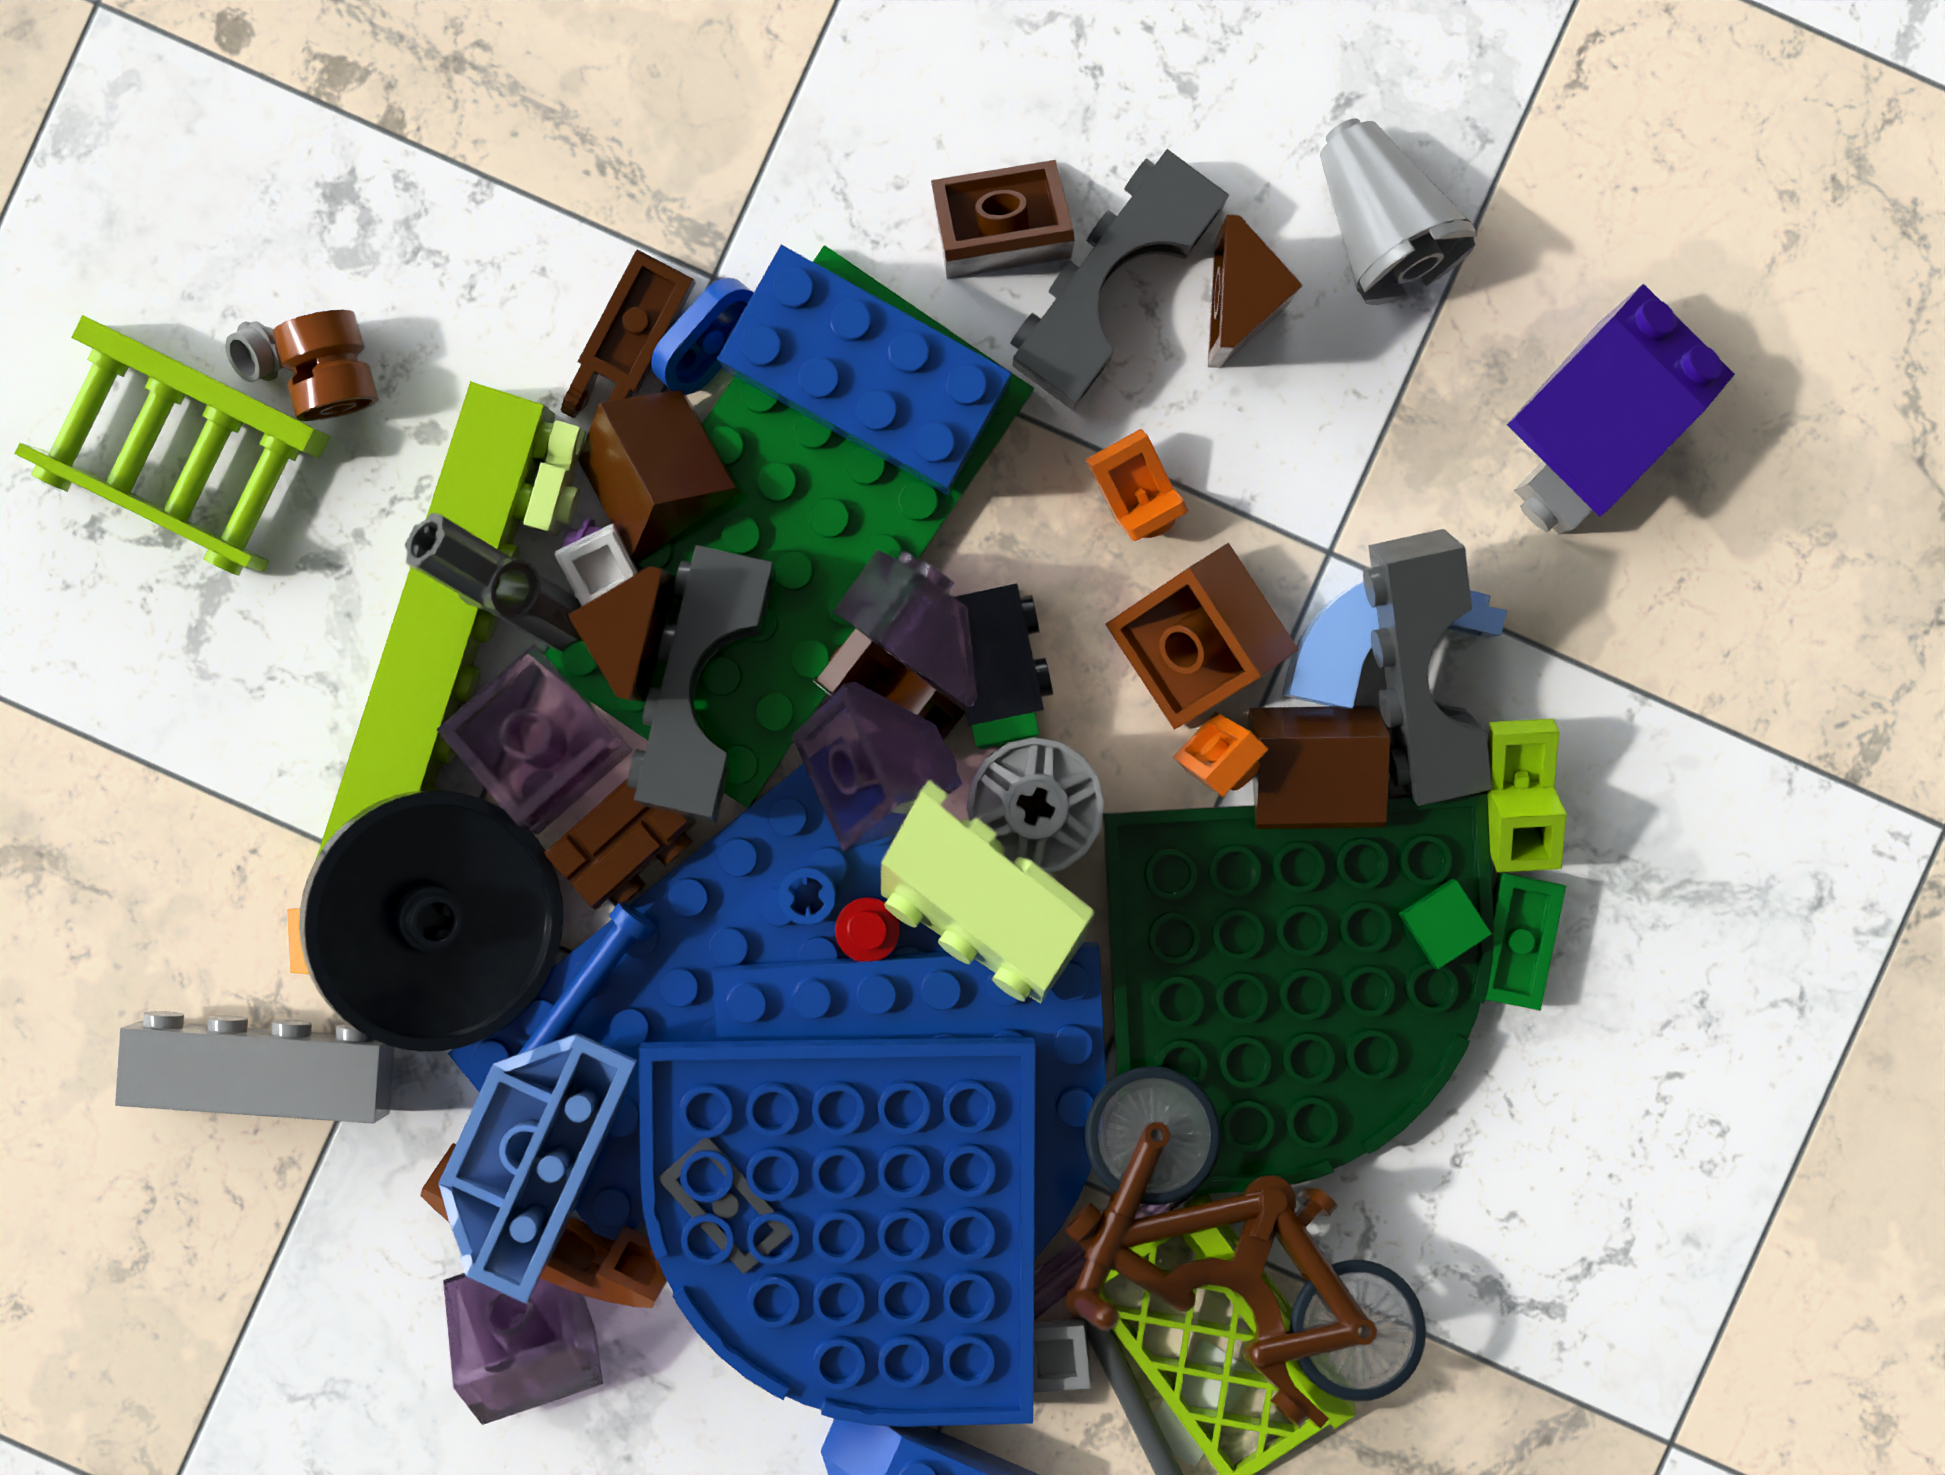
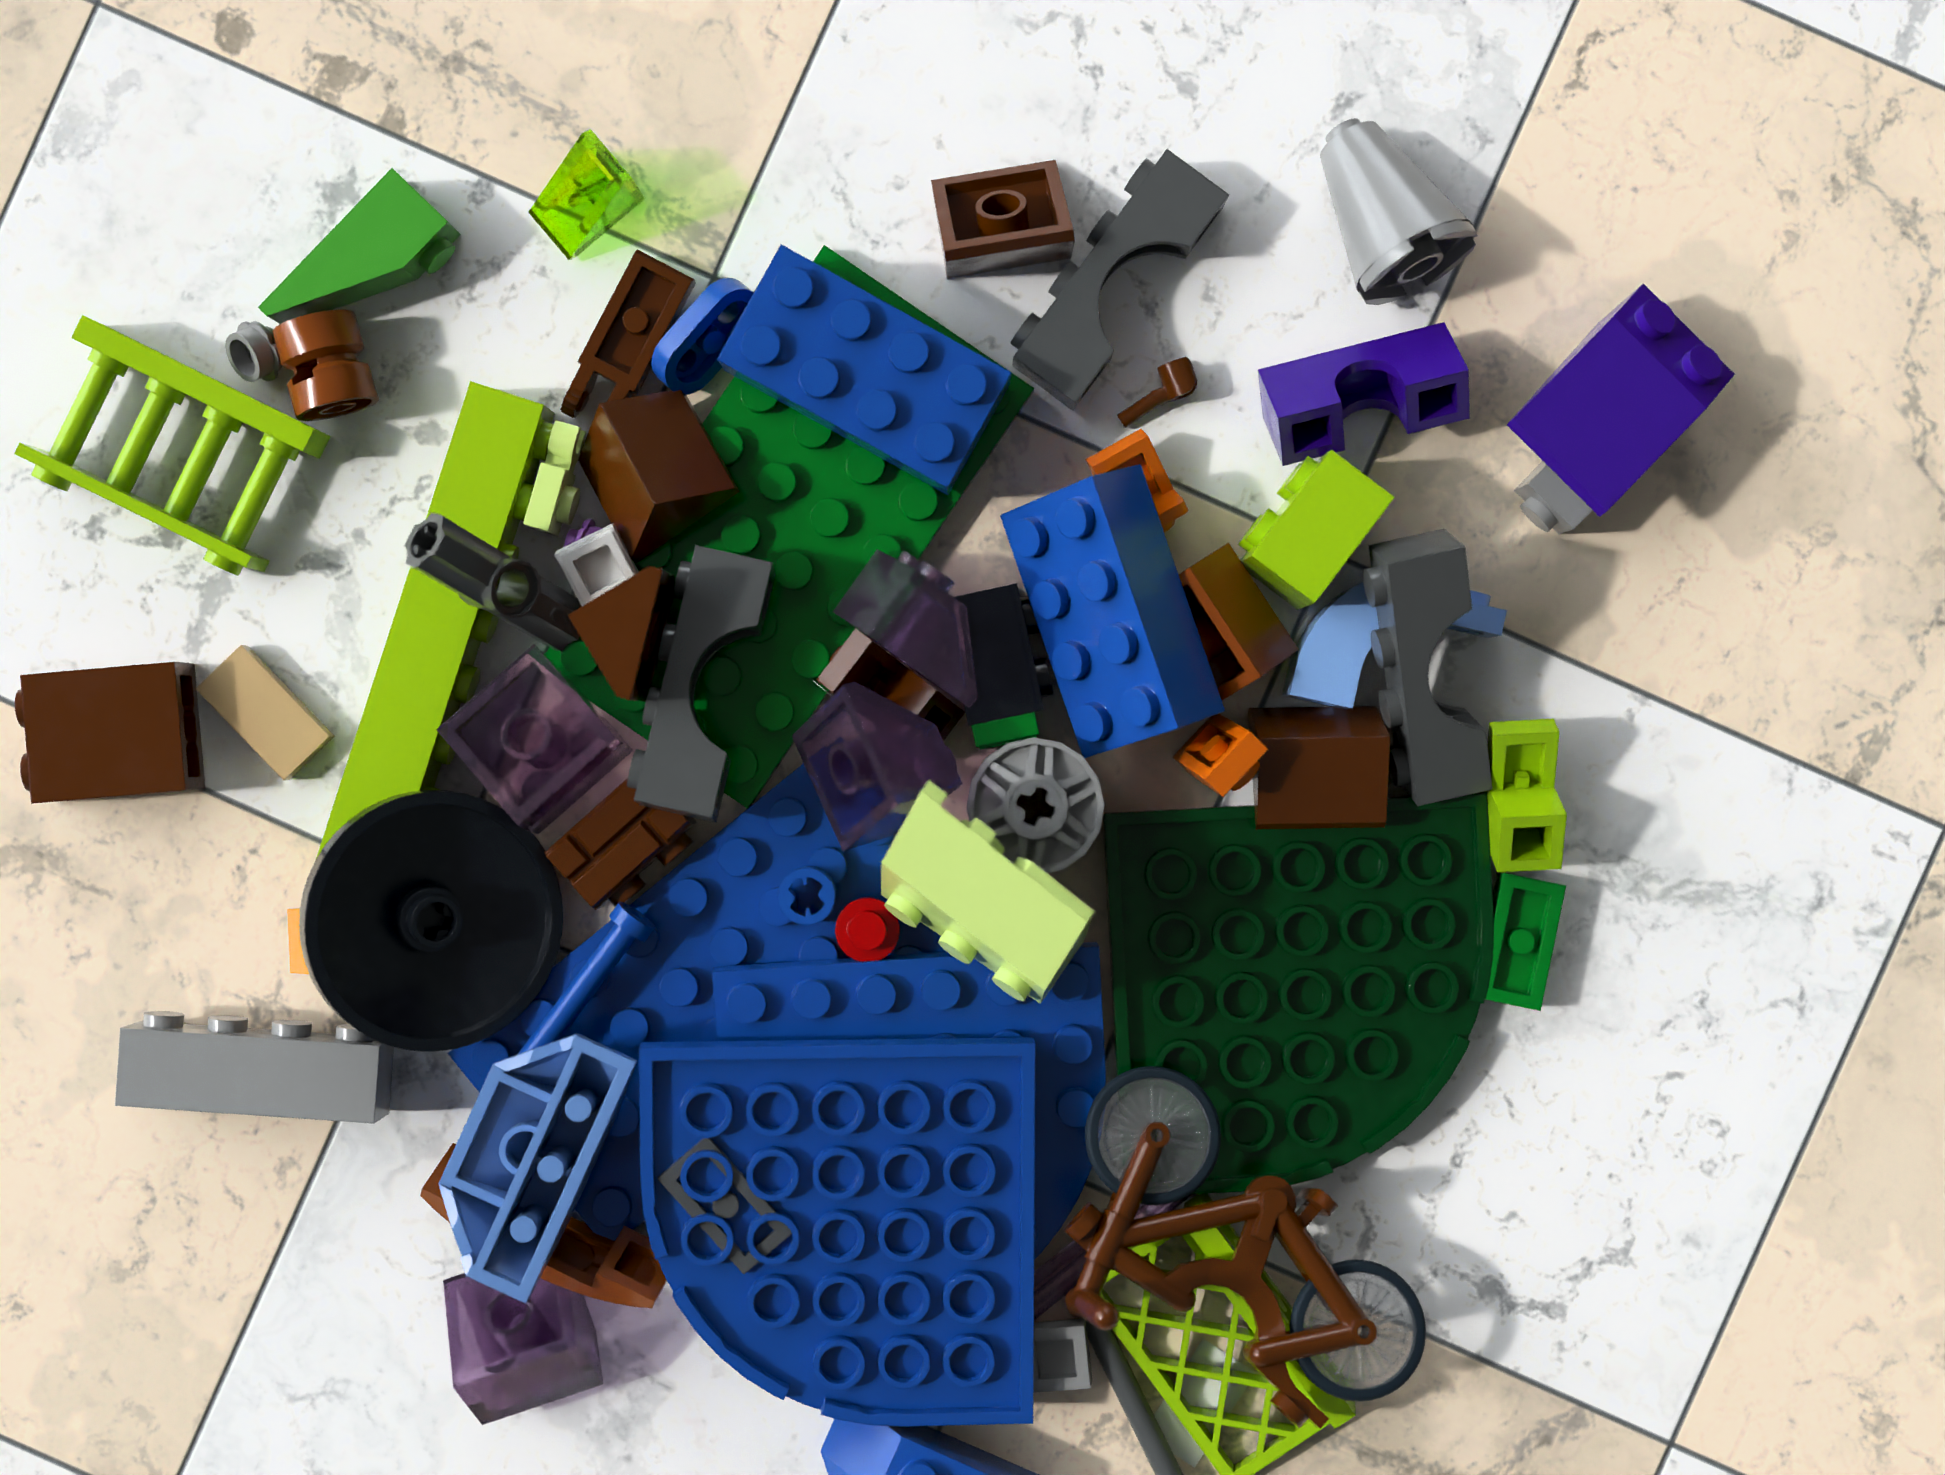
reddish brown slope [1208,215,1303,368] -> none
green tile [1398,879,1491,969] -> none
none -> reddish brown brick [15,662,205,804]
none -> tan tile [195,645,335,780]
none -> bright green slope [258,168,461,324]
none -> clear neon green slope [528,129,645,260]
none -> blue brick [1000,464,1225,758]
none -> reddish brown hand [1117,357,1197,428]
none -> lime brick [1238,450,1395,610]
none -> dark purple arch [1258,322,1470,466]

